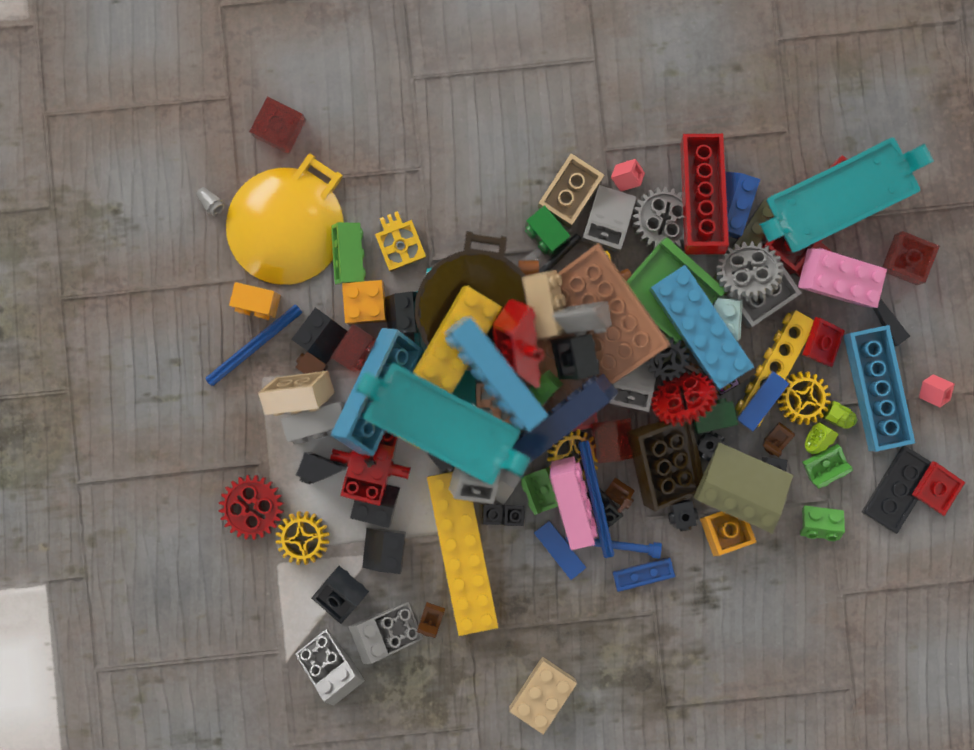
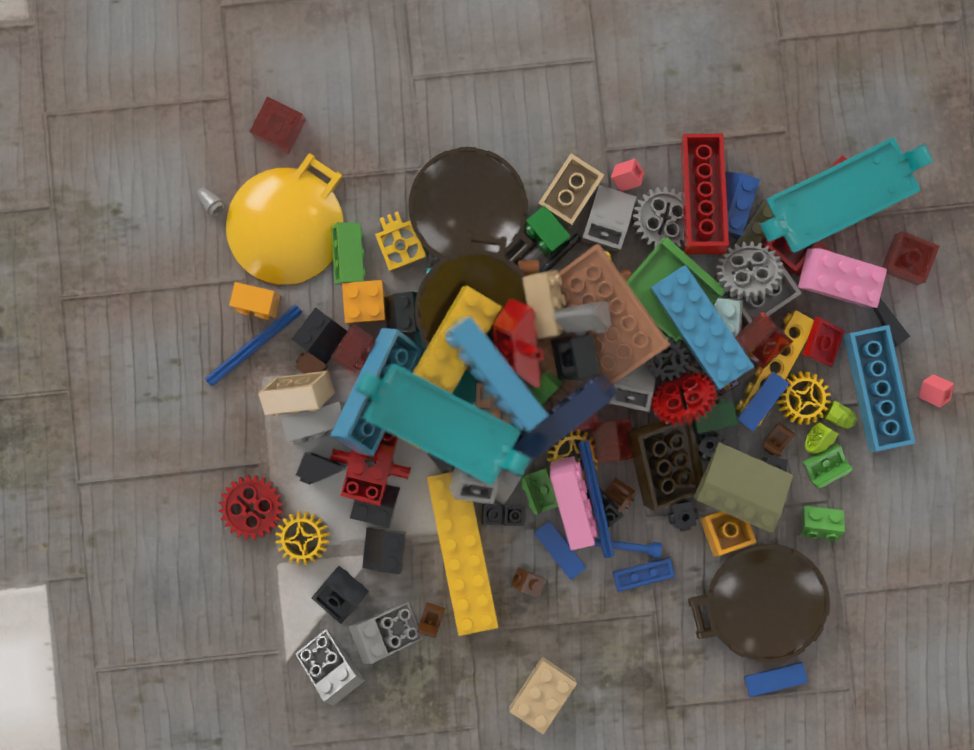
black tile [862,446,932,534] -> none
red tile [912,461,966,516] -> none
none -> dark brown dish [408,147,536,264]
none -> reddish brown bracket [511,567,547,597]
none -> dark brown dish [688,544,830,663]
none -> clear red brick [735,311,793,369]
none -> blue tile [744,662,808,697]

